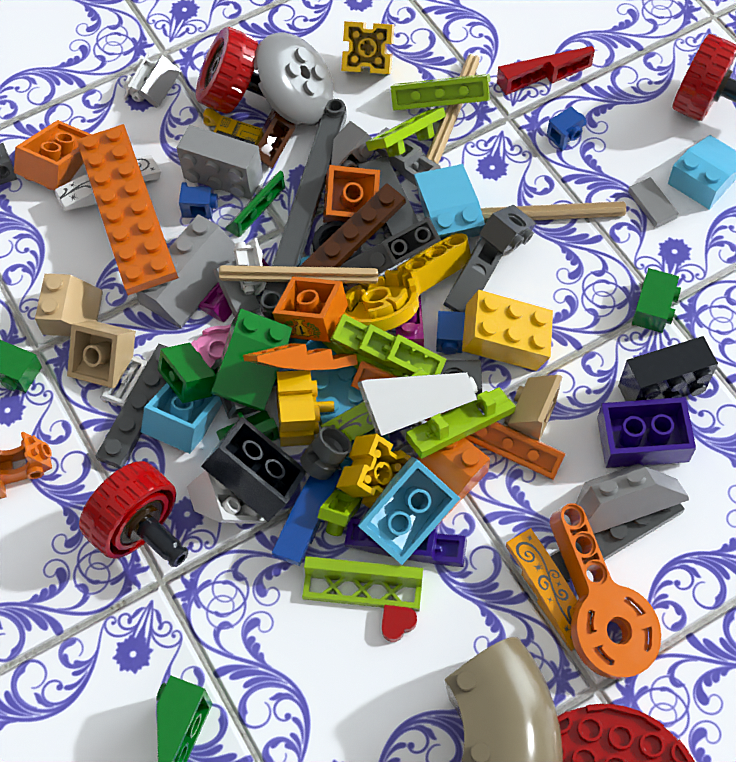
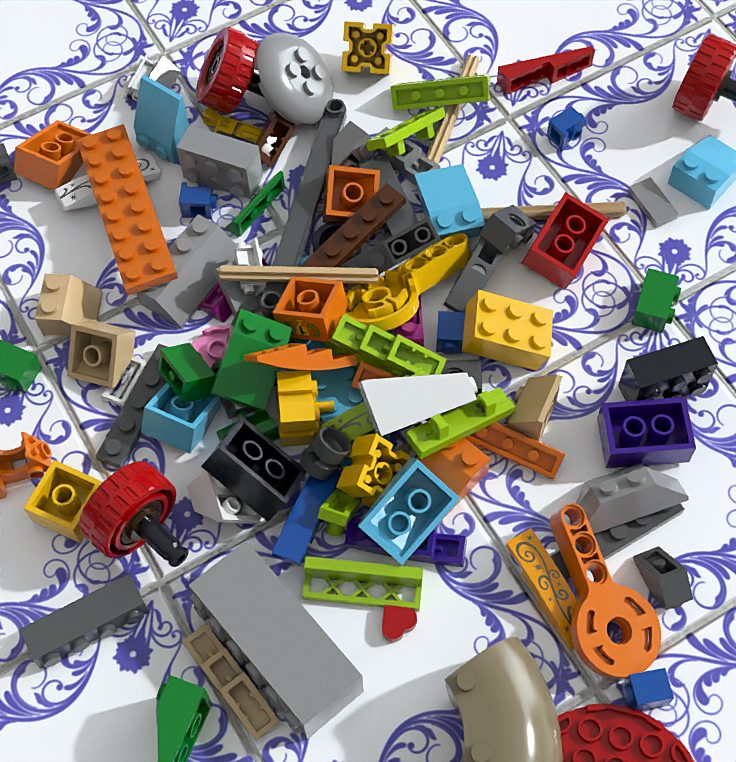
none -> dark grey brick [19,573,149,669]
none -> yellow brick [23,460,103,543]
none -> medium azure slope [133,75,189,164]
none -> tan slope [181,623,280,741]
none -> light grey brick [189,540,364,740]
none -> red brick [521,192,610,290]
none -> blue brick [622,668,674,711]
none -> dark grey slope [633,546,693,610]

